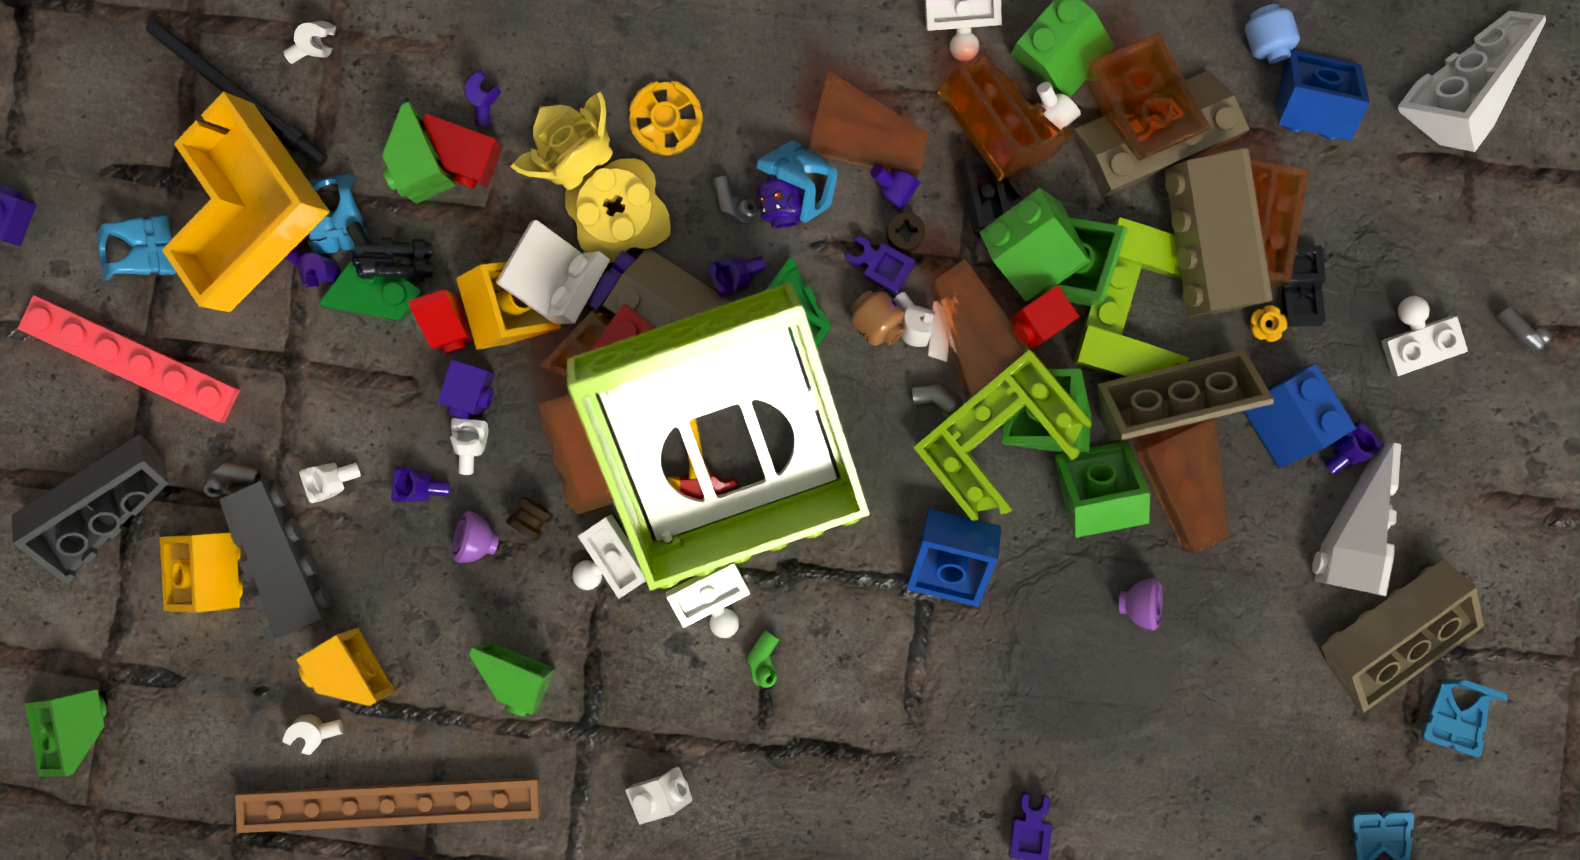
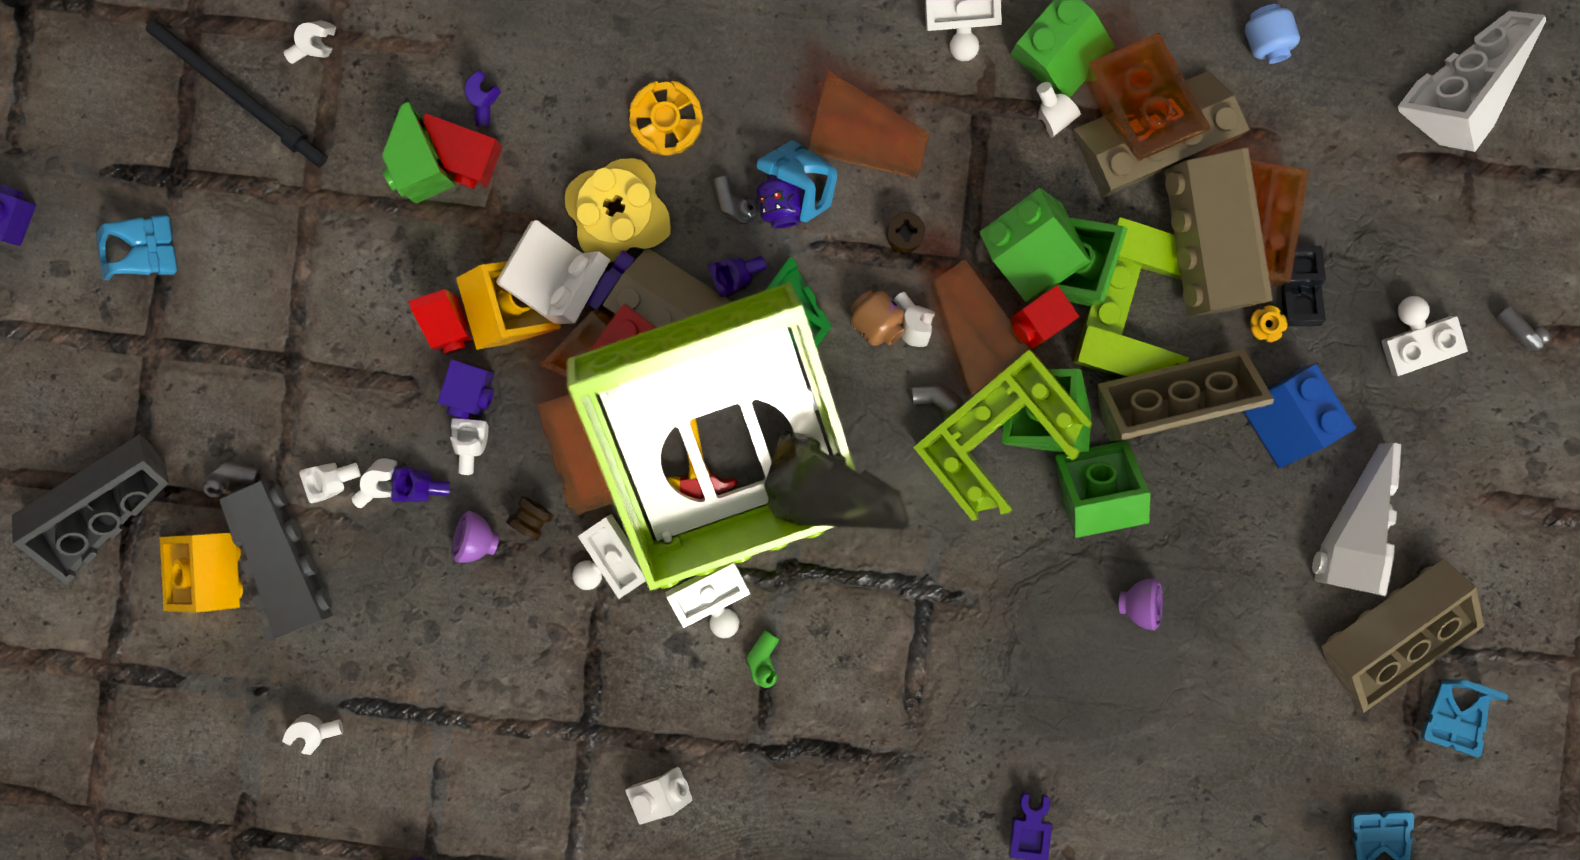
coral plate [17,295,241,423] -> none
bright green slope [24,689,106,777] -> none
yellow piece [162,92,330,312] -> none
medium nougat plate [235,777,541,833] -> none
dark purple piece [285,247,340,287] -> none
yellow slope [296,627,396,706] -> none
dark azure piece [307,173,371,255] -> none
green wing [319,260,425,322] -> none
black piece [346,222,433,282] -> none
bright green slope [469,639,556,717] -> none
light yellow brick [510,92,613,190] -> none
dark purple plate [845,236,916,296] -> none
dark purple piece [871,164,921,213] -> none
blue slope [906,508,1001,607] -> none
white sticker [928,301,953,362] -> none
clear orange wedge [937,55,1073,182] -> none
black wing [957,155,1024,232] -> none
clear orange wedge [1136,418,1229,553] -> none
blue slope [1276,49,1370,141] -> none
dark purple piece [1325,421,1384,475] -> none
none -> white piece [351,458,397,508]
none -> clear smoke wedge [764,430,910,530]

